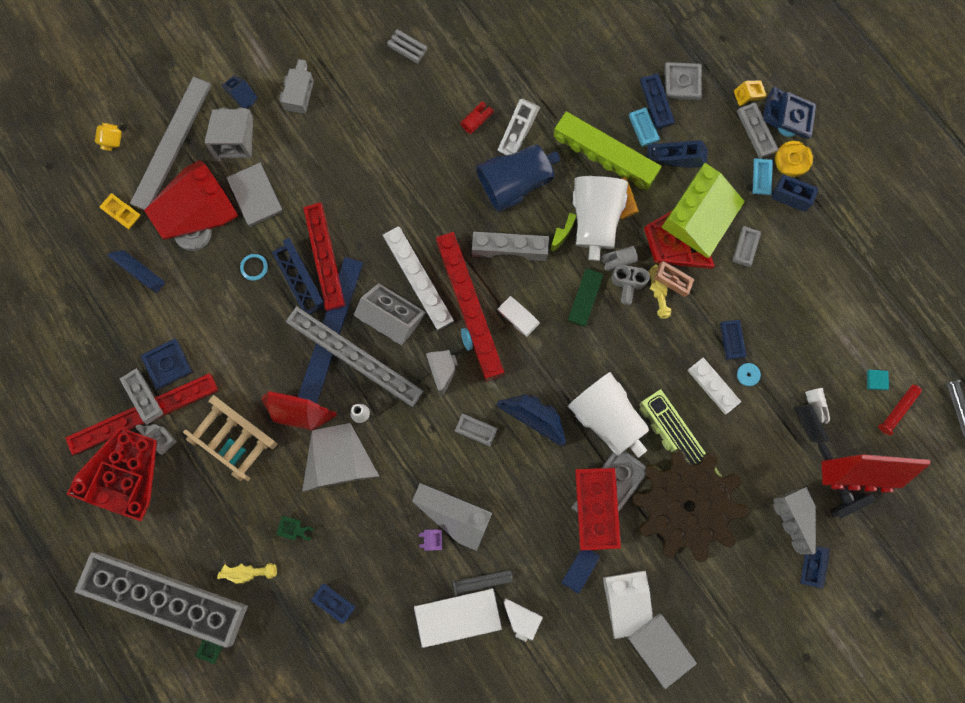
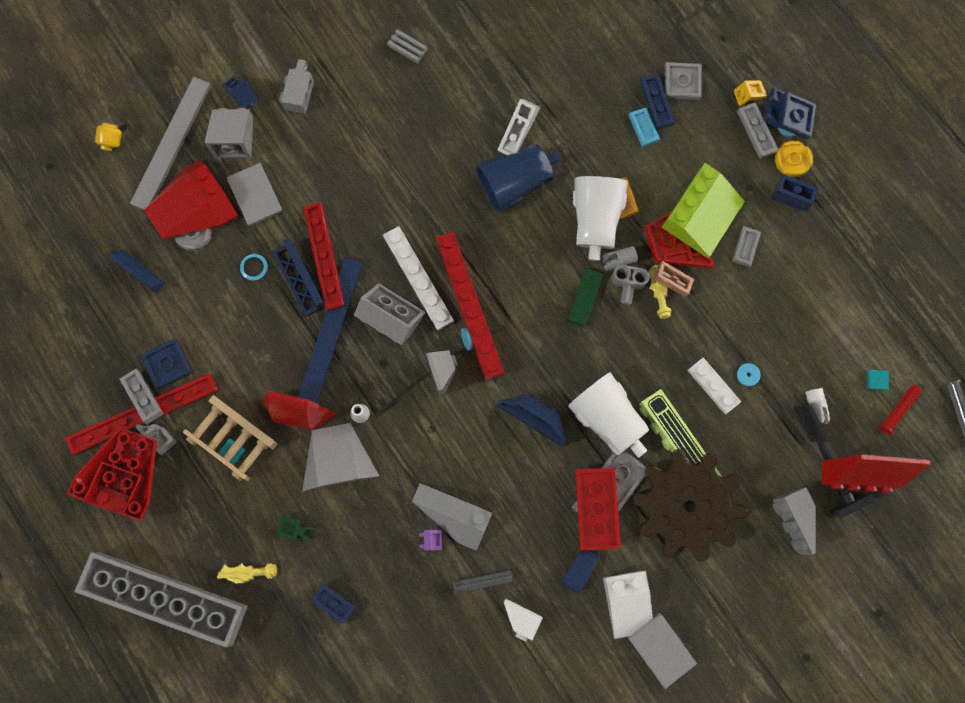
yellow slope [100,193,141,229] -> none
dark green plate [195,639,223,664] -> none
light grey tile [285,306,424,407] -> none
white tile [414,589,502,648] -> none
light grey tile [455,413,498,447] -> none
red hinge [460,101,494,134] -> none
light grey arch [472,232,549,261] -> none
white slope [498,296,540,337] -> none
lime slope [550,213,576,251] -> none
lime brick [554,111,662,191] -> none
dark blue slope [647,140,708,168] -> none
dark blue tile [720,320,747,360] -> none
medium azure tile [753,158,773,195] -> none
dark blue slope [800,546,830,589] -> none

